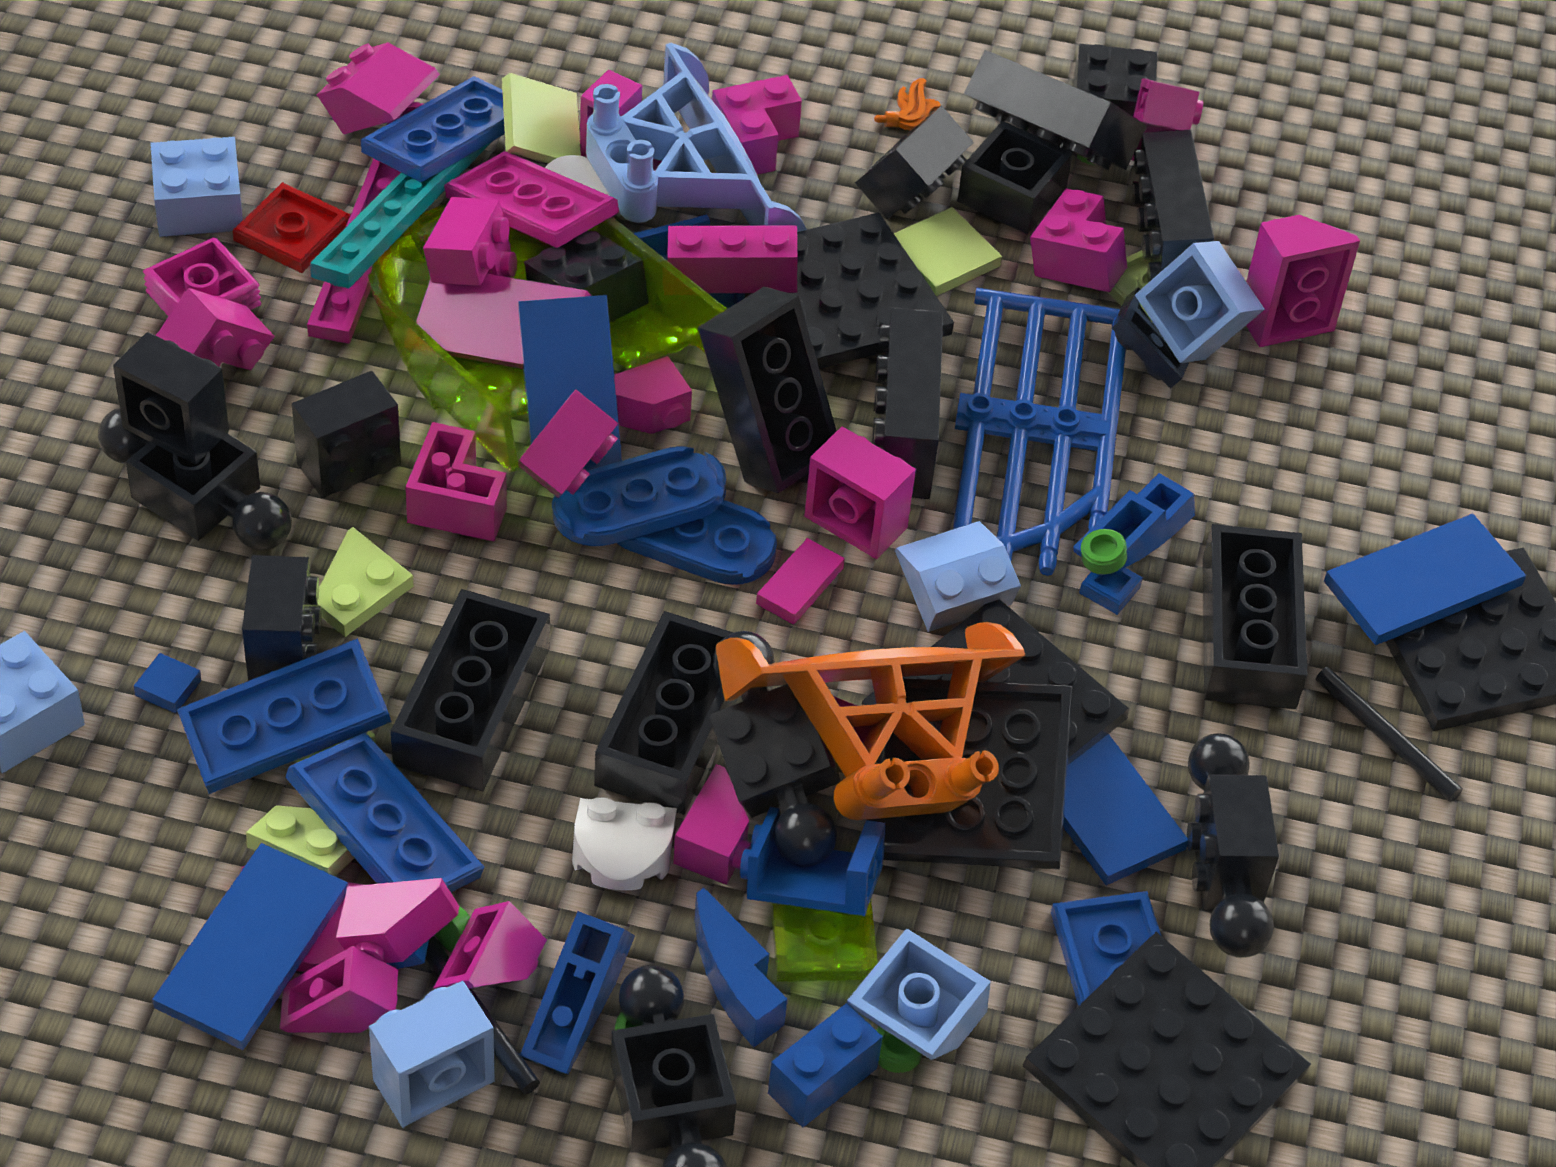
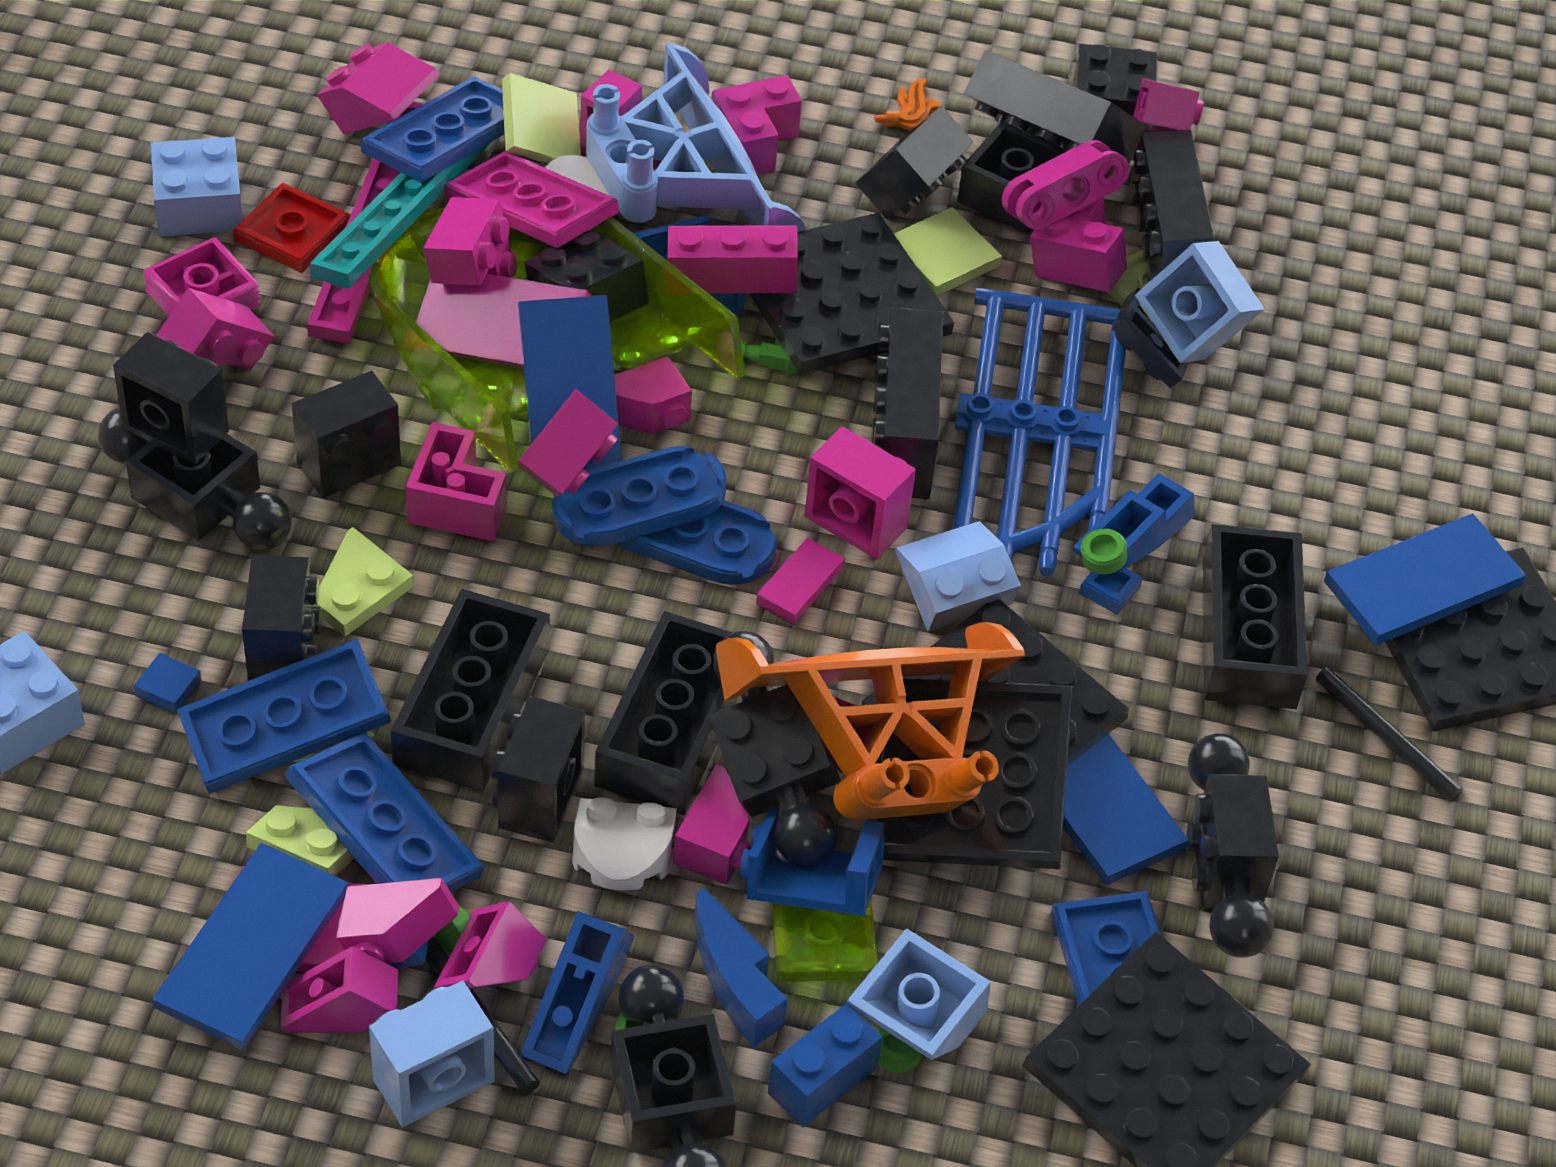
black brick [698,287,837,493] -> none
dark pink slope [1246,215,1360,348] -> none
none -> black brick [491,696,585,843]
none -> dark pink piece [1002,140,1129,230]

